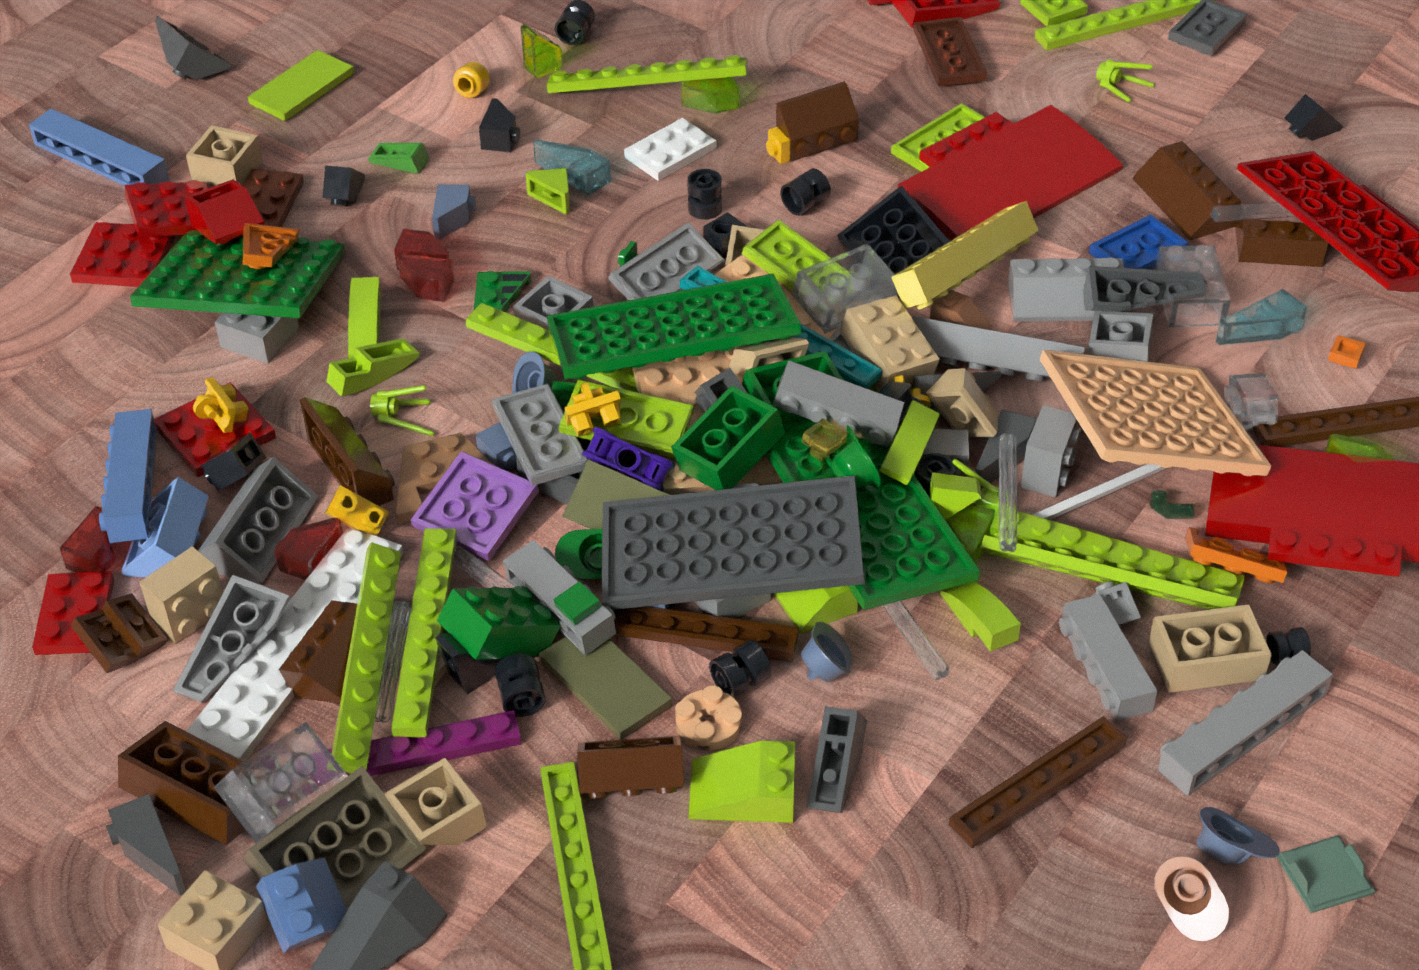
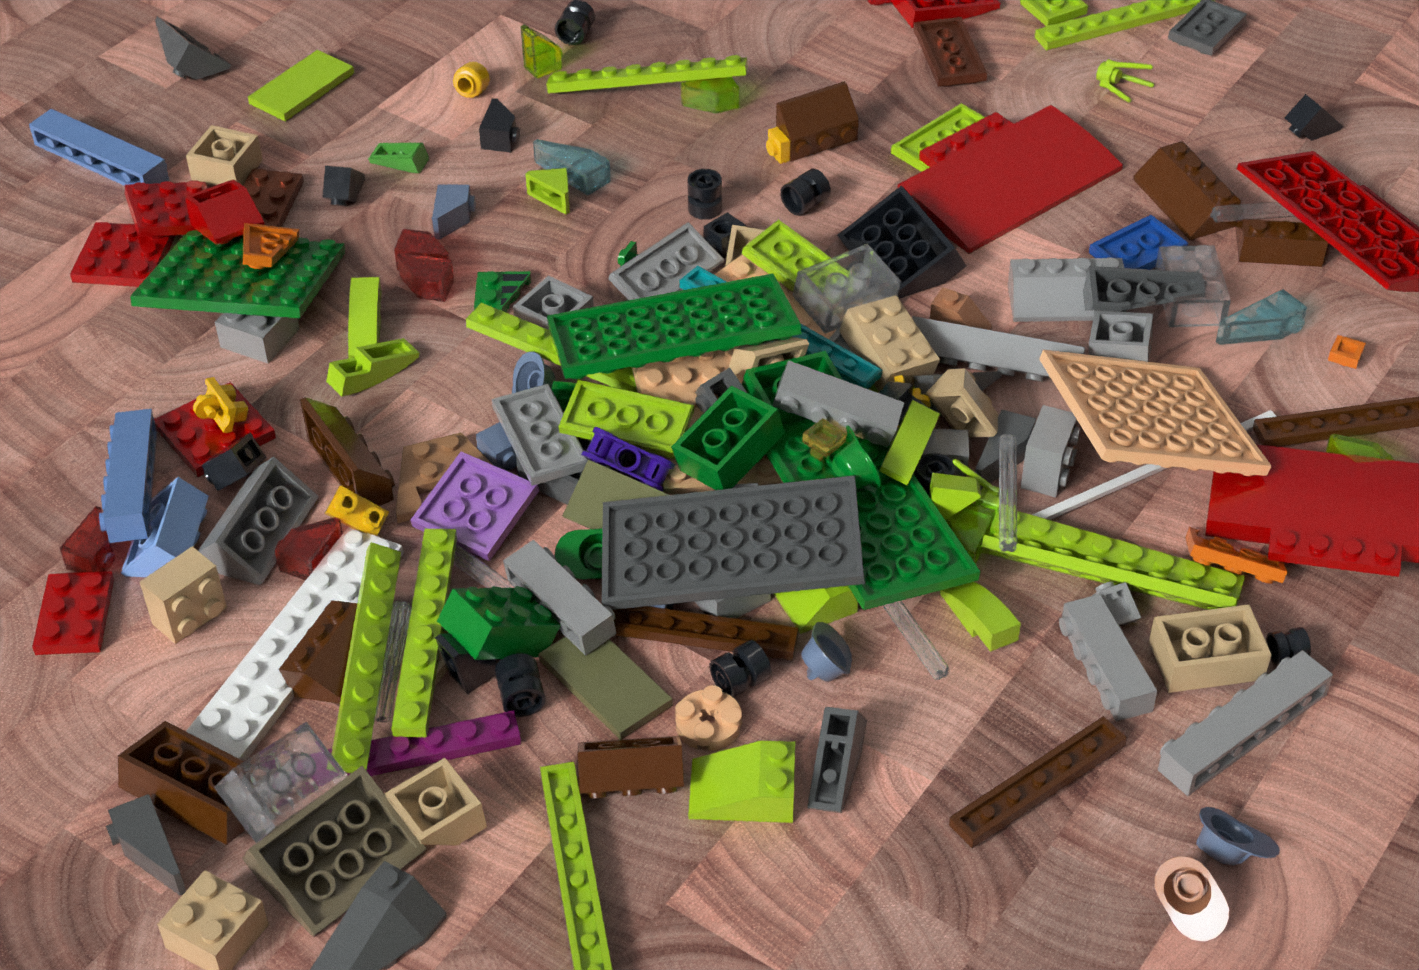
reddish brown slope [71,593,168,673] -> none
light grey wedge [173,575,291,703] -> none
medium blue slope [256,858,347,954] -> none
lime plant [370,385,435,436] -> none
green tile [554,581,601,625] -> none
yellow hips [564,382,621,437] -> none
white plate [624,118,717,181] -> none
light yellow brick [891,201,1039,309] -> none
clear green arm [1149,490,1194,519] -> none
clear brick [1224,373,1278,426] -> none
sand green piece [1276,835,1375,913] -> none

